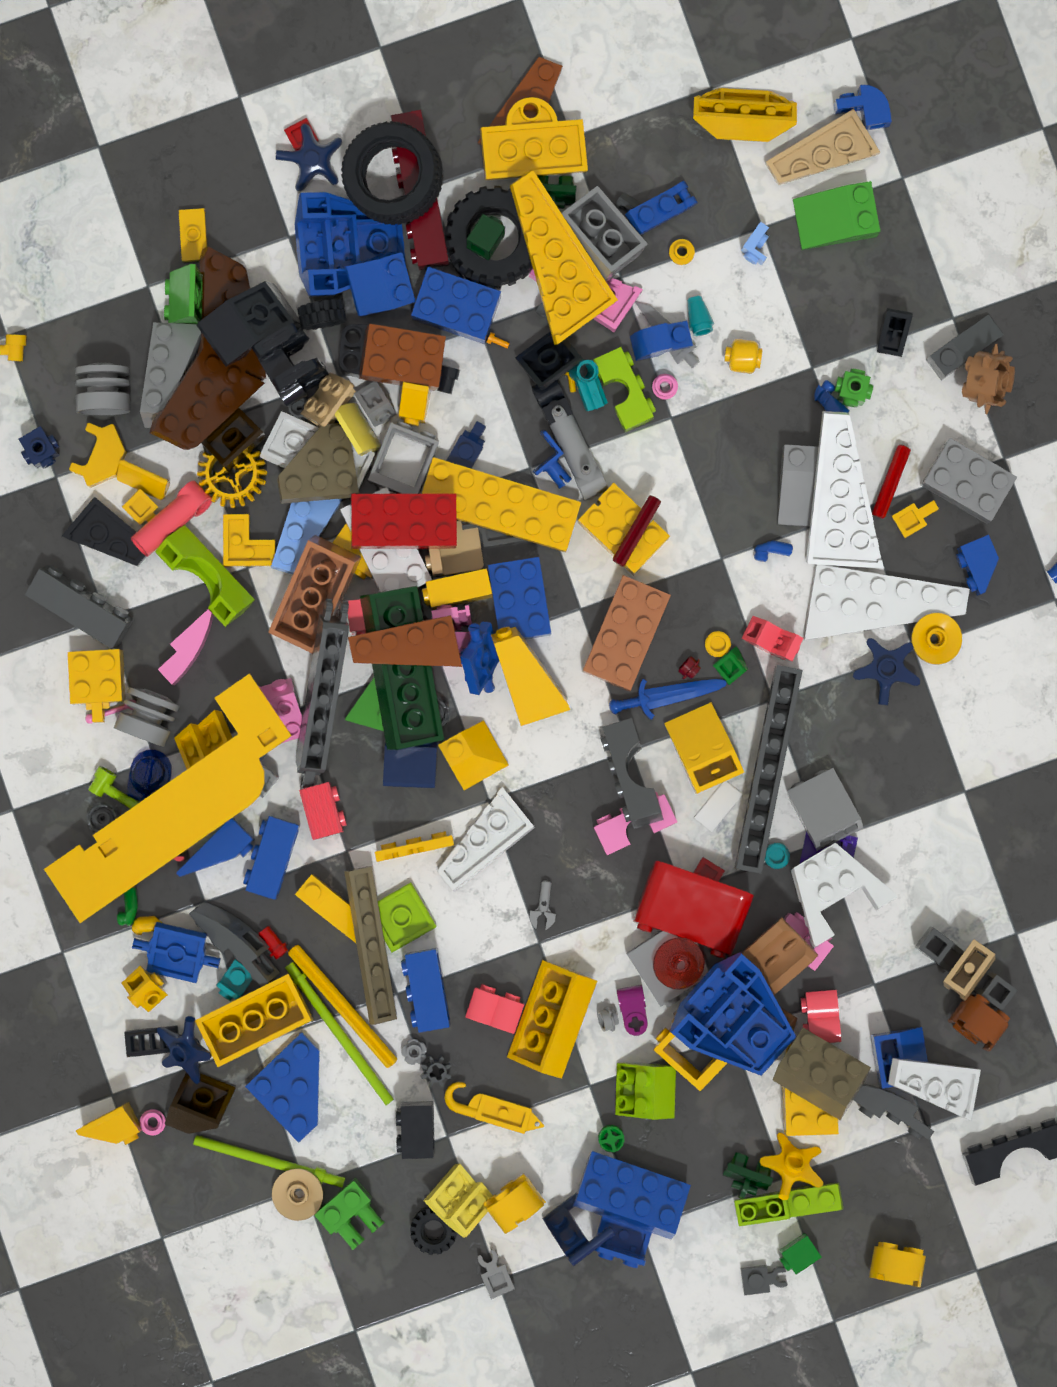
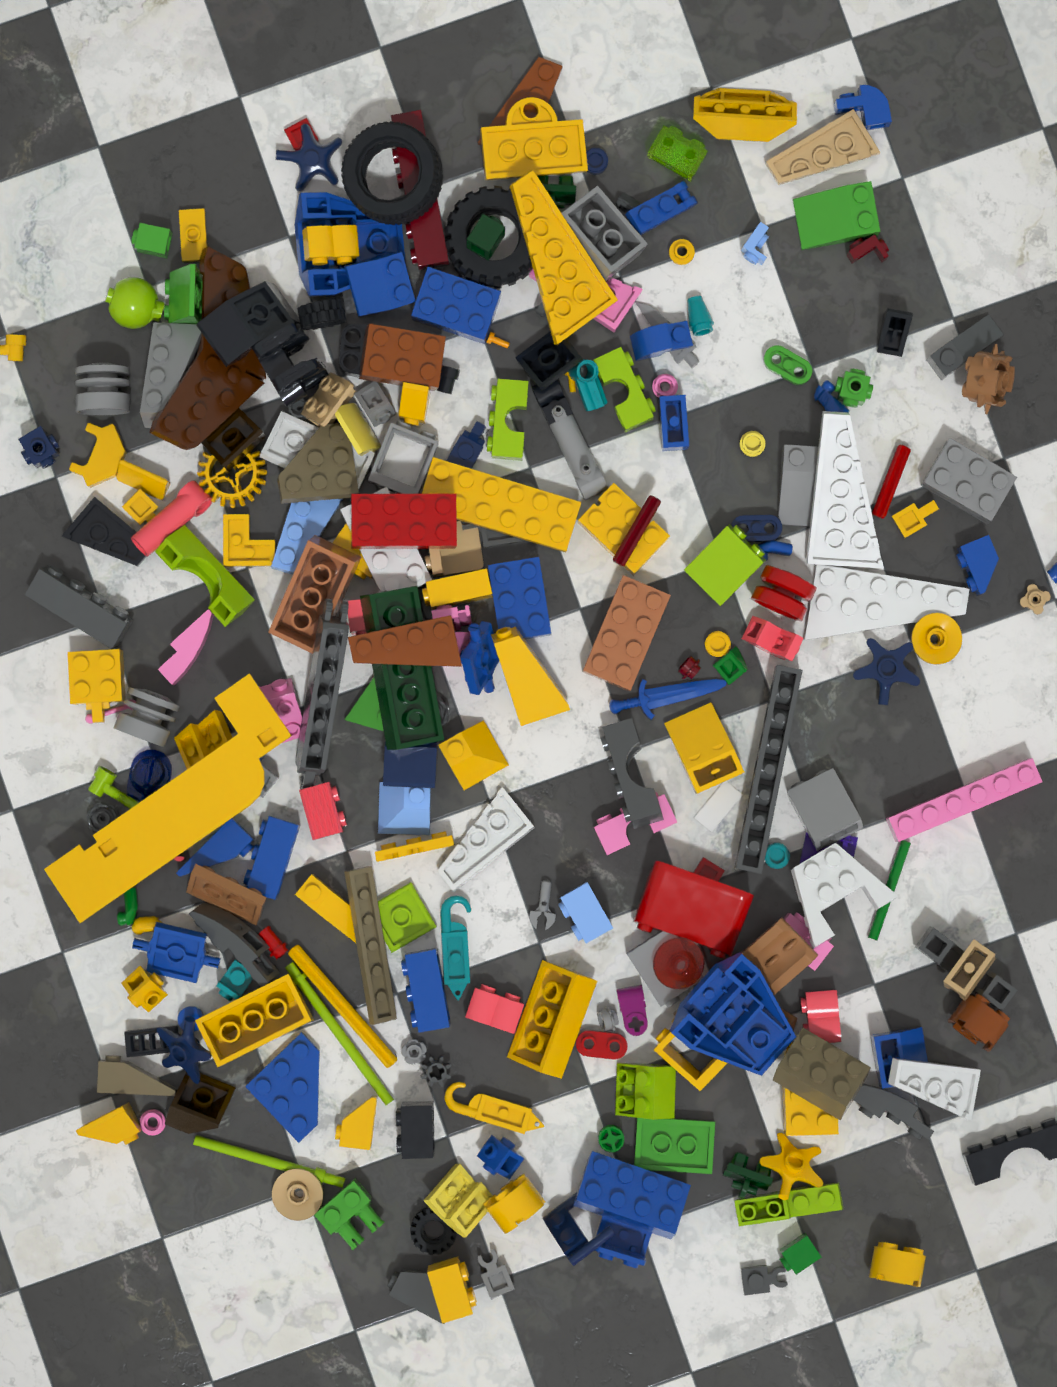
blue bracket [532,430,572,489] -> none
yellow head [724,339,762,374] -> none
none -> dark tan slope [97,1055,178,1096]
none -> lime brick [105,277,165,329]
none -> bright green brick [132,223,173,258]
none -> blue tile [178,1006,204,1032]
none -> medium nougat plate [186,864,267,925]
none -> yellow brick [302,225,359,265]
none -> yellow slope [335,1095,378,1150]
none -> light blue slope [378,782,431,835]
none -> dark grey slope [387,1268,467,1324]
none -> yellow brick [427,1257,477,1324]
none -> teal plate [440,895,471,1000]
none -> blue brick [477,1135,525,1180]
none -> lime arch [487,379,529,461]
none -> light blue brick [558,882,613,943]
none -> red plate [576,1030,628,1060]
none -> dark blue tile [586,148,608,175]
none -> bright green plate [634,1118,715,1174]
none -> clear neon green brick [647,125,708,182]
none -> blue brick [658,395,689,451]
none -> lime brick [684,524,766,606]
none -> dark blue plate [731,515,782,542]
none -> light yellow plate [740,431,766,457]
none -> red wheel [750,565,817,622]
none -> bright green plate [763,345,812,385]
none -> dark red bracket [846,234,889,264]
none -> green bar [868,840,911,941]
none -> bright pink brick [885,758,1042,842]
none -> tan plate [1020,584,1051,615]

